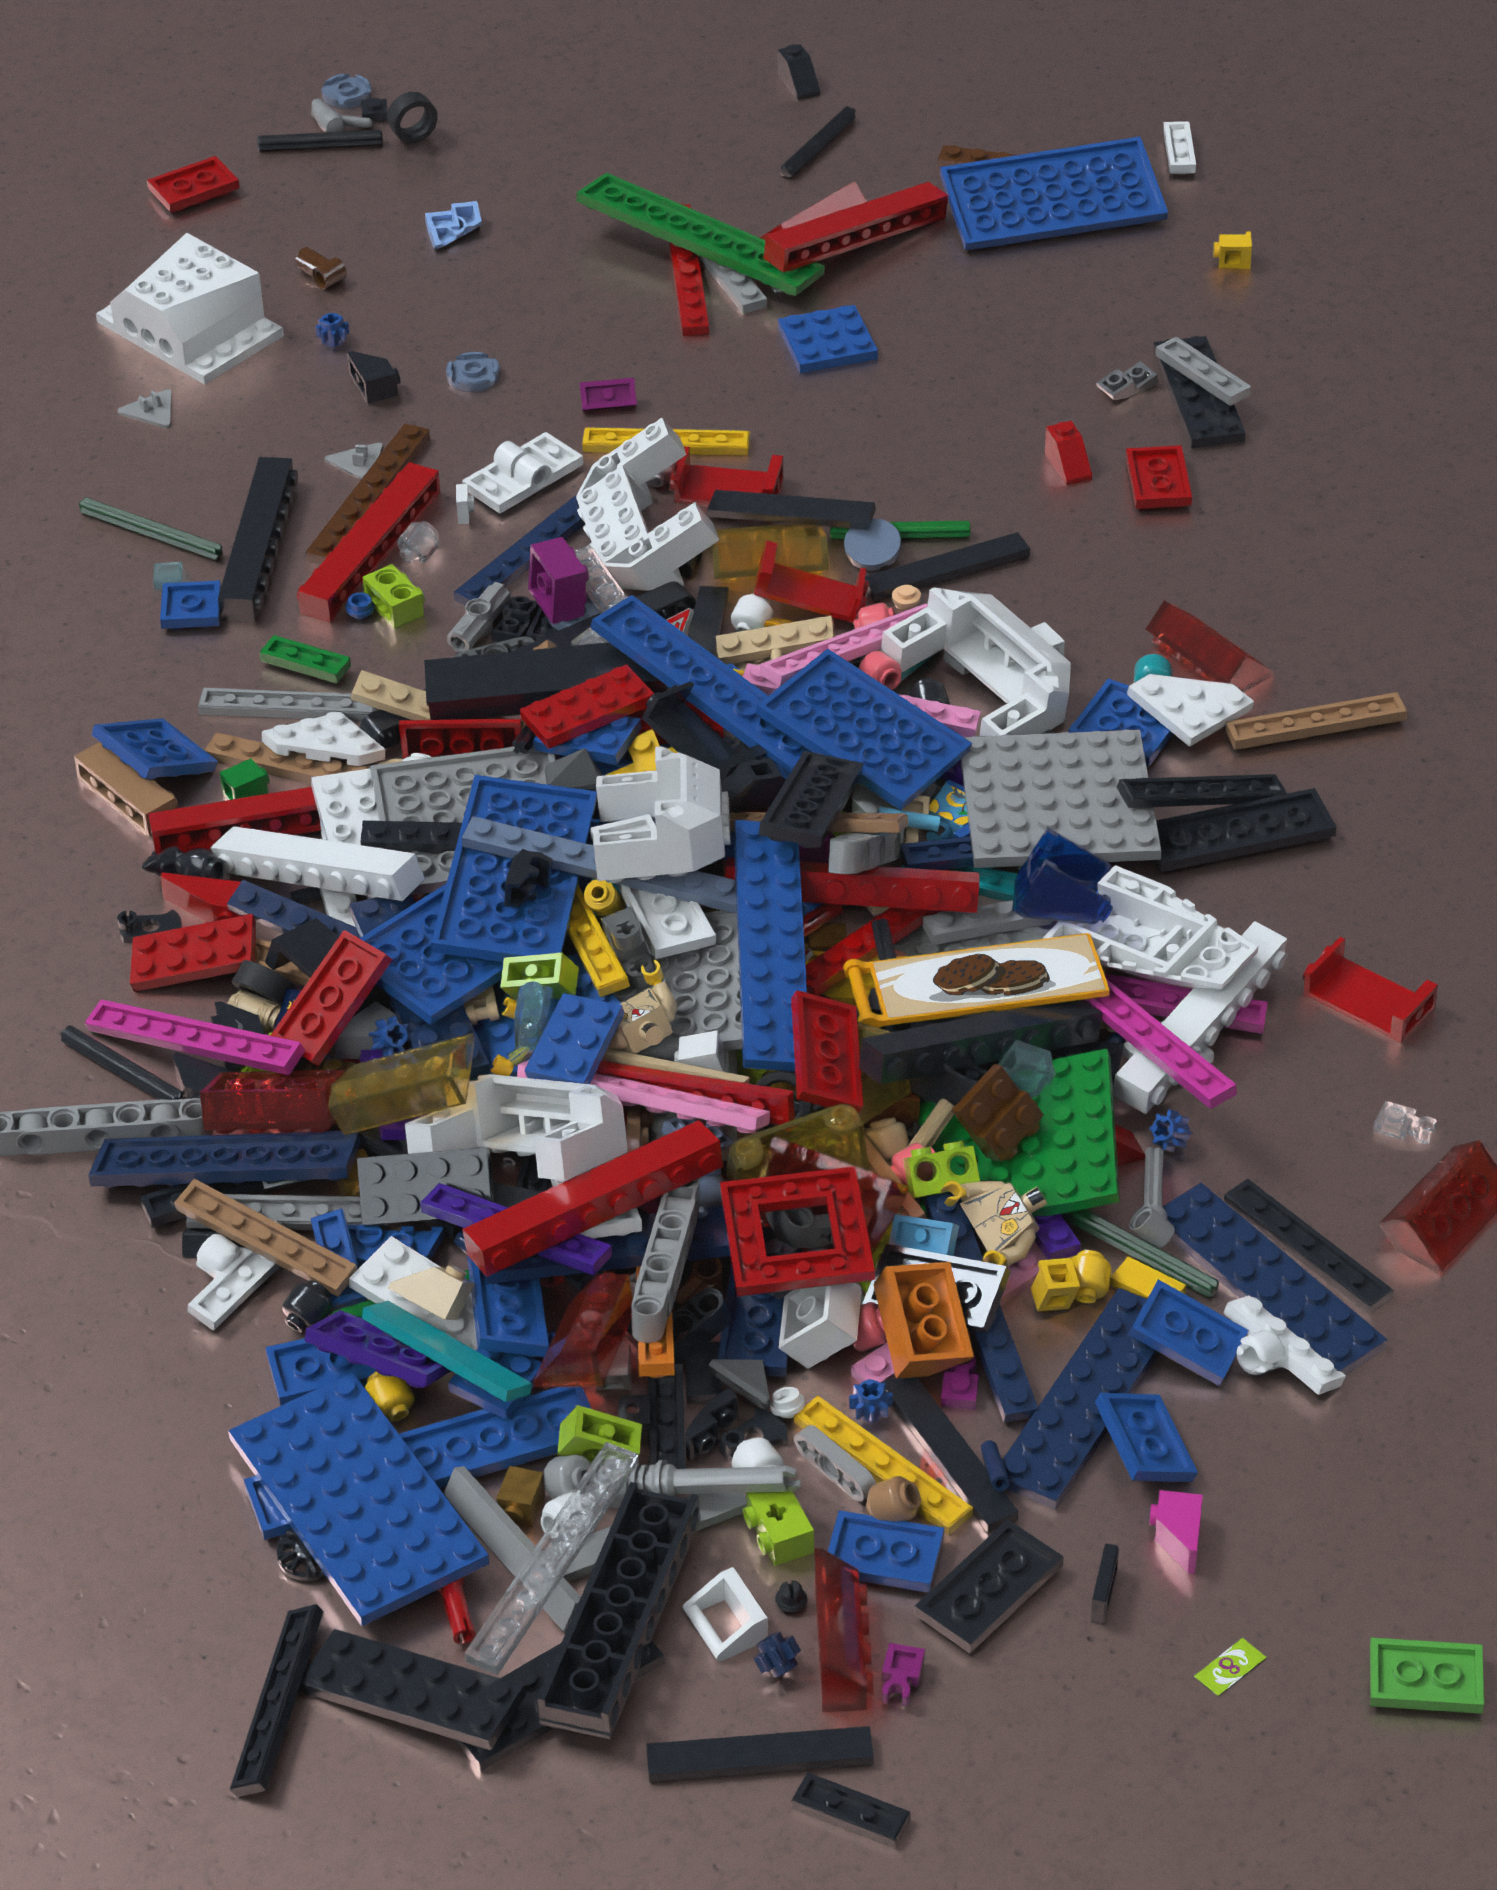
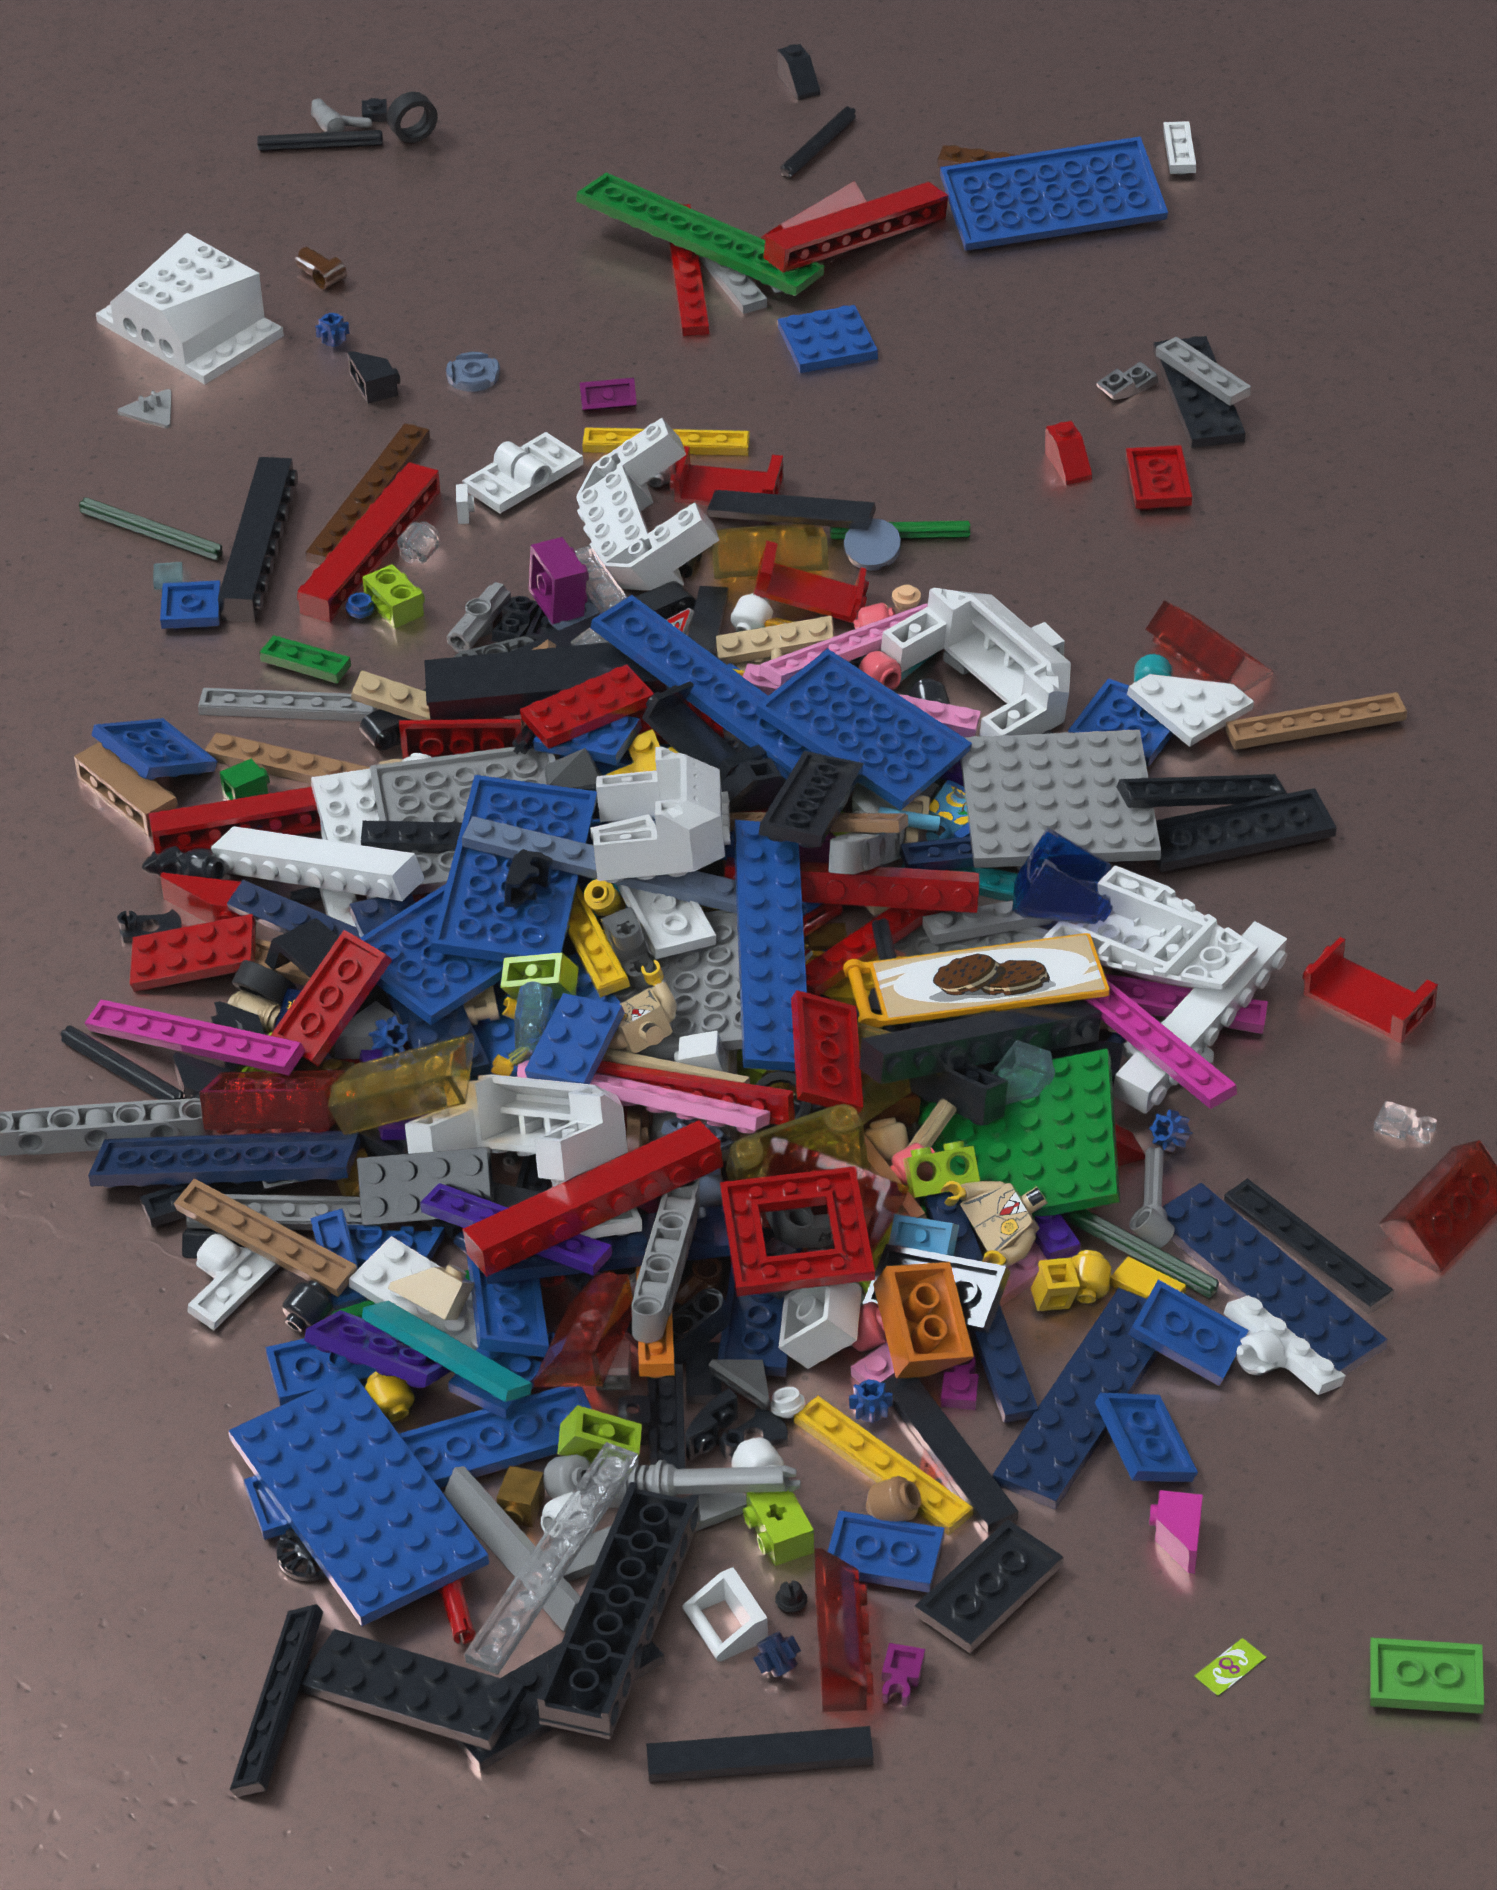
red plate [147,156,240,213] -> none
white plate [262,712,385,766] -> none
sand blue tile [321,74,371,108] -> none
light grey piece [325,443,383,479] -> none
light blue slope [425,201,482,249] -> none
dark blue plate [454,494,585,606] -> none
black tile [791,1772,911,1848] -> none
light grey beam [794,1425,876,1502] -> none
black tile [865,532,1030,601] -> none
reddish brown plate [951,1064,1044,1162] -> none
dark blue piece [980,1440,1010,1492] -> none
black tile [1091,1543,1119,1625] -> none
yellow brick [1213,231,1252,269] -> none

